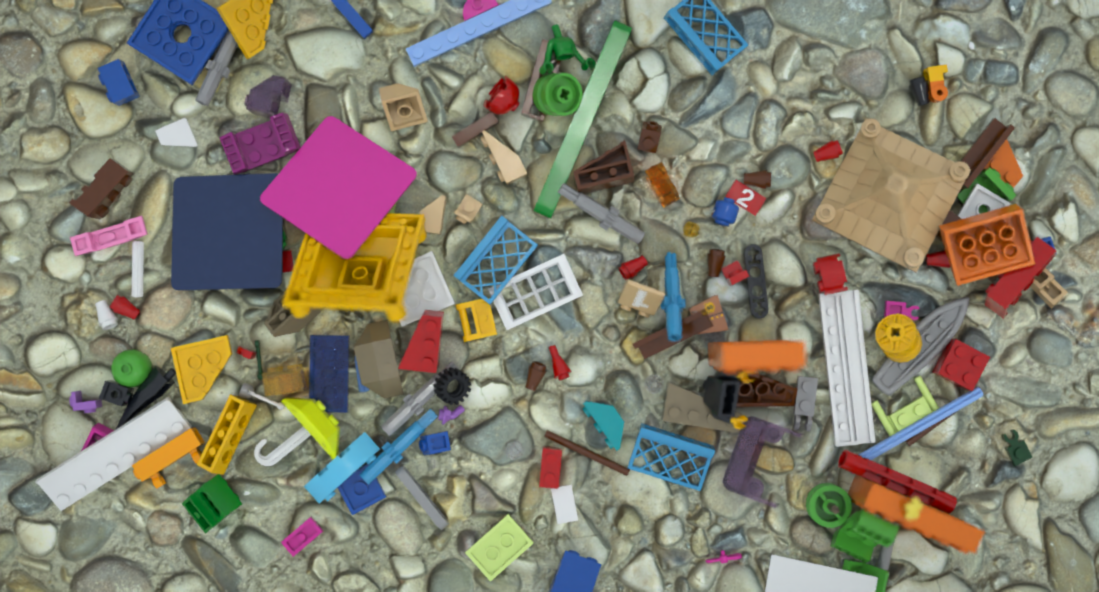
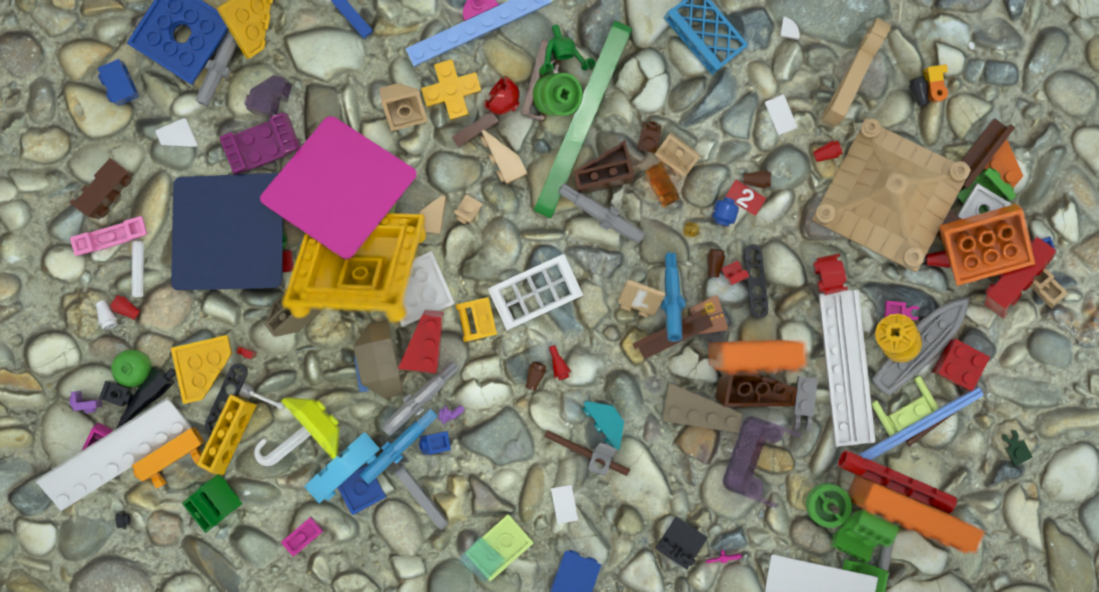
dark green hinge [255,340,265,380] -> none
clear yellow brick [262,364,311,397] -> none
clear blue plate [309,335,350,413] -> none
black tyre [433,367,471,405] -> none
dark azure fence [453,216,538,305] -> none
red piece [539,446,562,489] -> none
red cone [618,255,648,280] -> none
dark azure fence [627,423,715,491] -> none
black torso [703,370,755,429] -> none
light yellow plant [905,497,923,520] -> none
none -> black plate [115,511,130,530]
none -> black beam [205,363,248,433]
none -> yellow plate [421,59,482,120]
none -> clear light blue piece [459,536,505,583]
none -> light grey bracket [588,443,617,476]
none -> tan bracket [654,133,701,177]
none -> black hinge [655,516,708,569]
none -> white sticker [765,94,798,135]
none -> white tile [779,17,800,40]
none -> tan piece [820,17,891,127]

